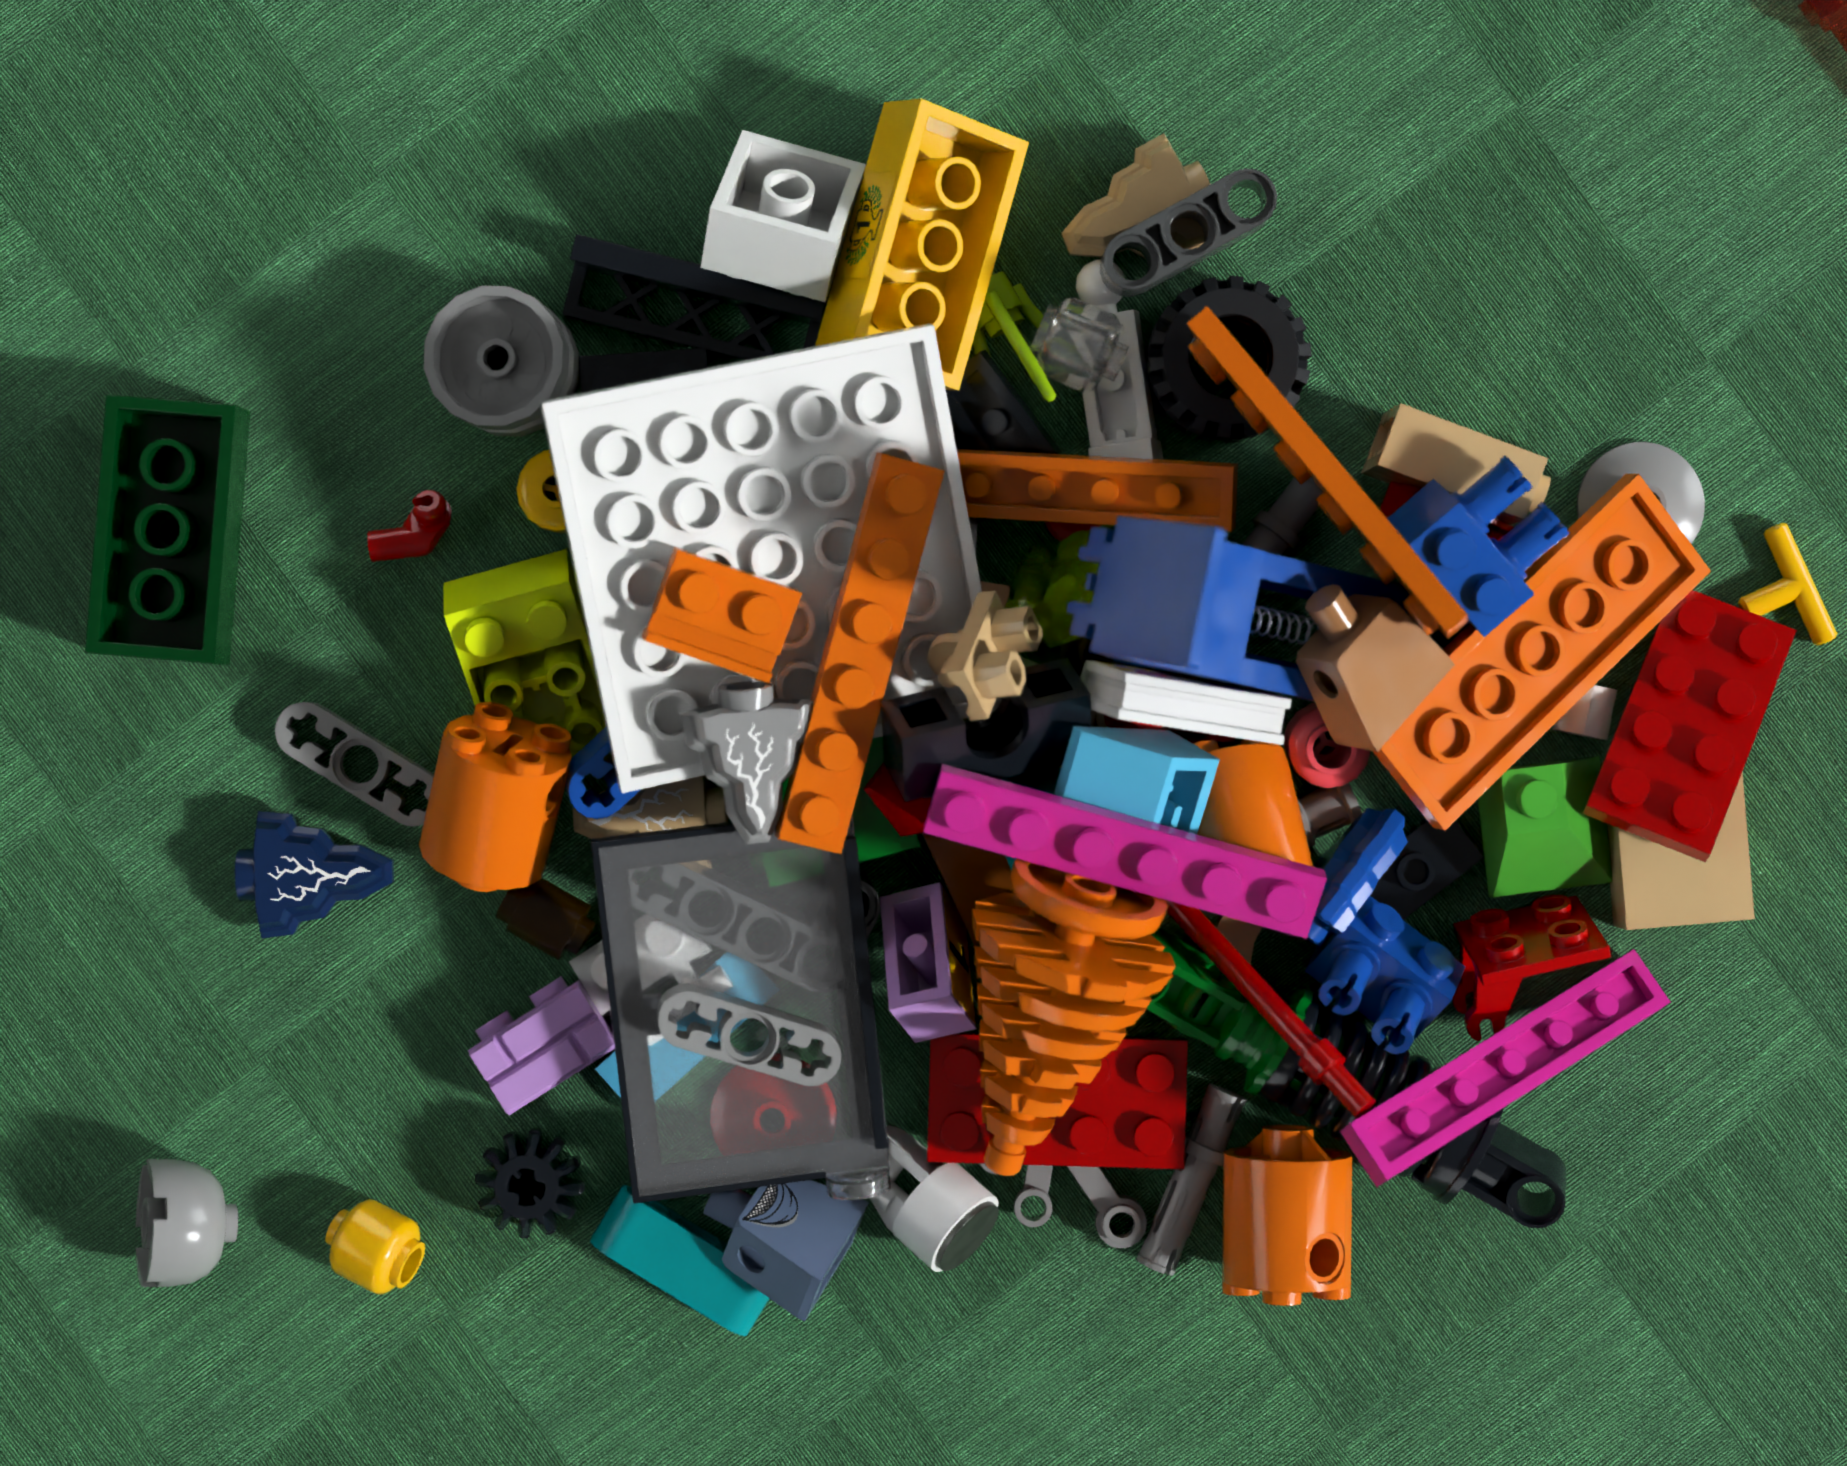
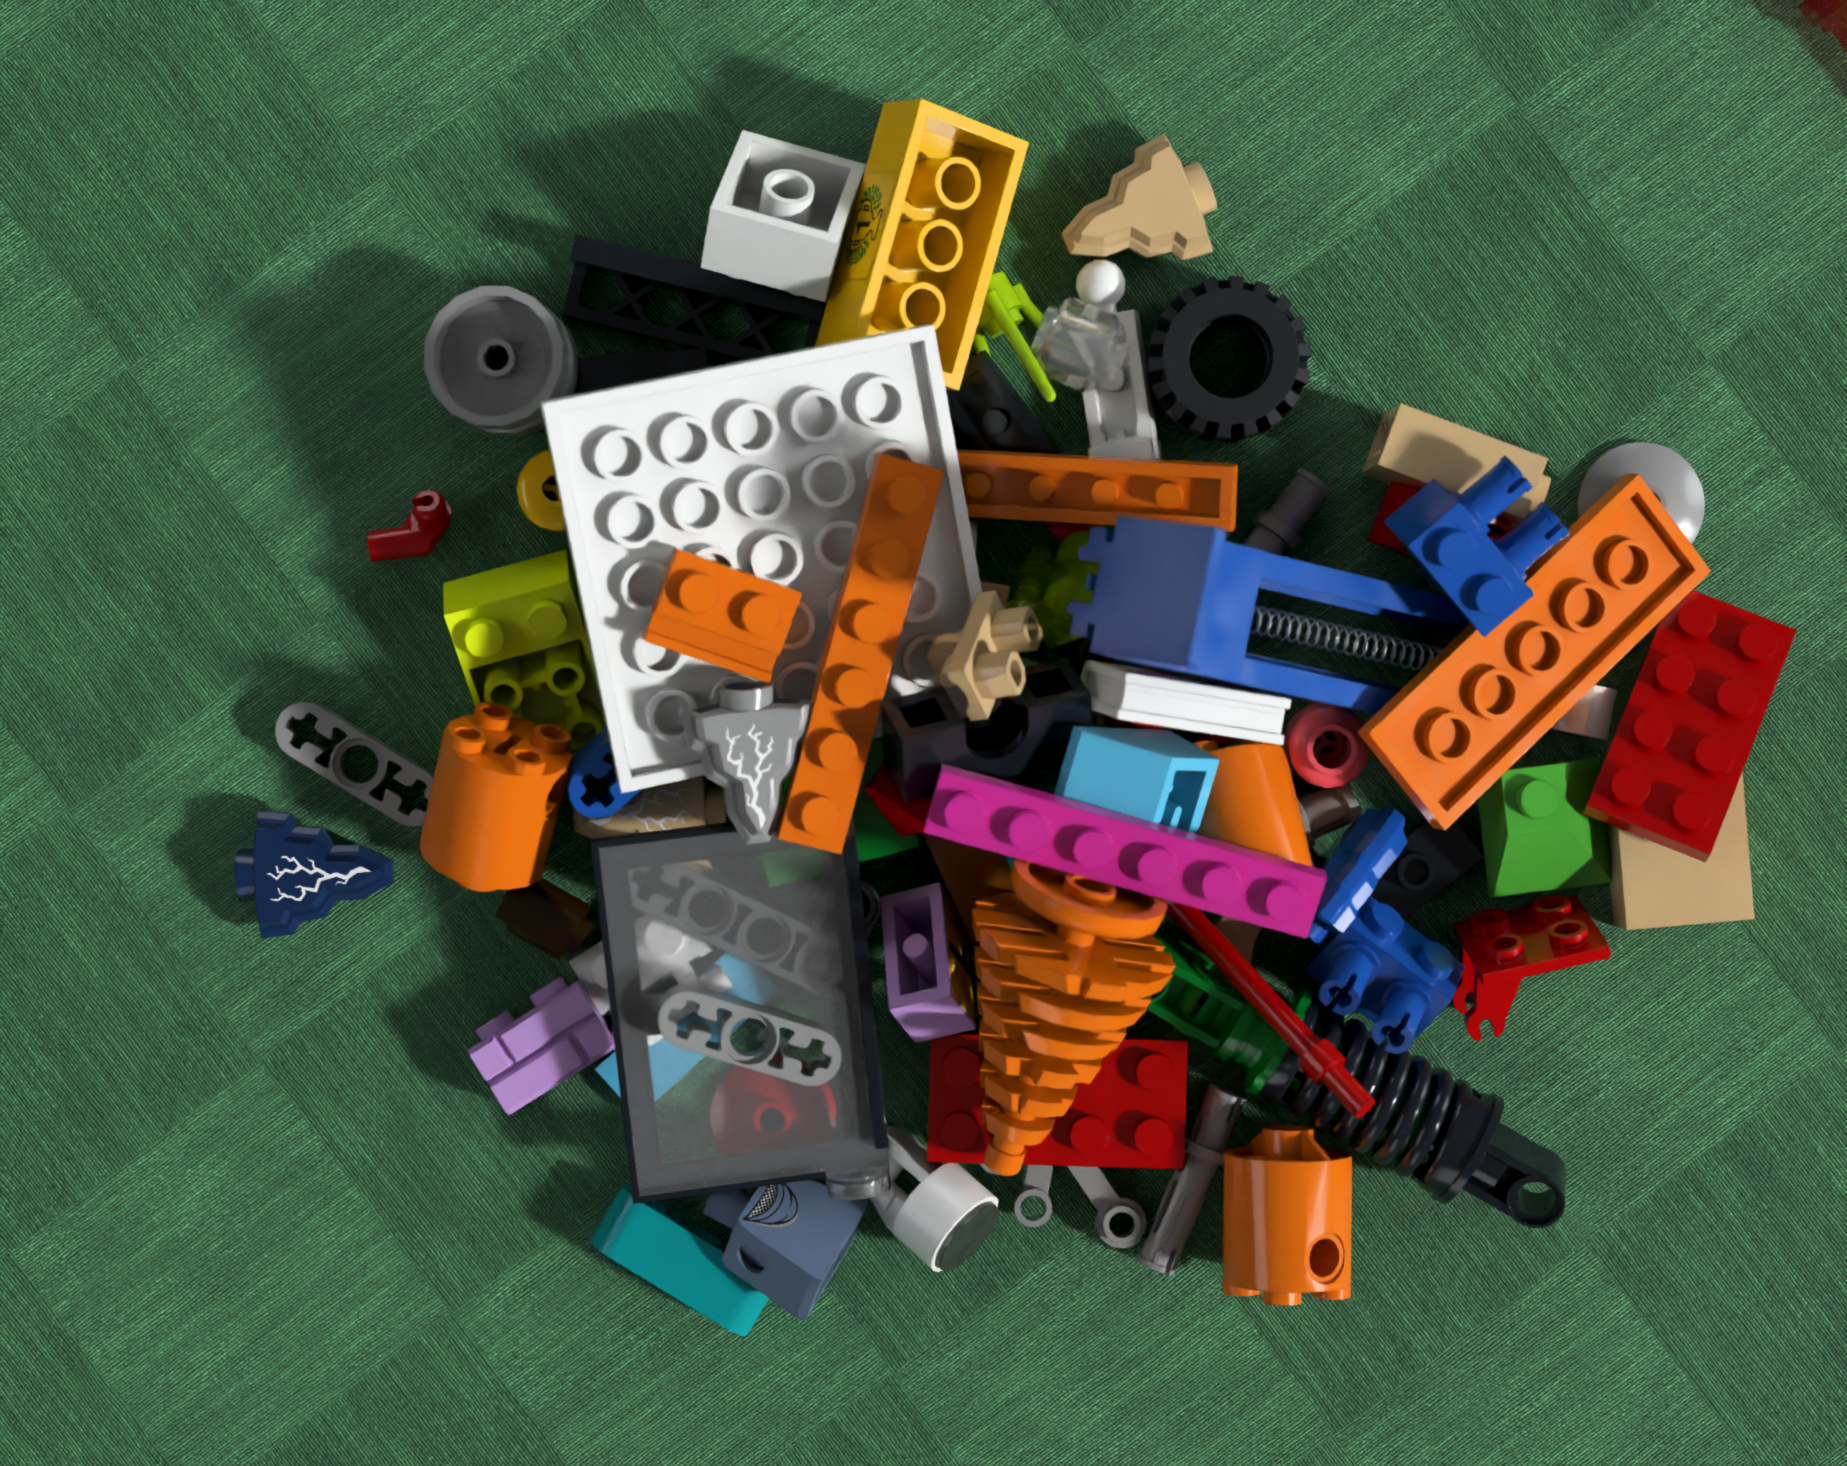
dark green brick [85,394,251,665] -> none
light grey cylinder [136,1159,238,1287] -> none
yellow head [325,1199,425,1295] -> none
black gear [475,1128,585,1238] -> none
dark grey beam [1100,168,1277,297] -> none
orange plate [1187,306,1468,640] -> none
medium nougat torso [1296,585,1455,752] -> none
dark pink plate [1340,949,1671,1187] -> none
yellow piece [1738,522,1837,646] -> none

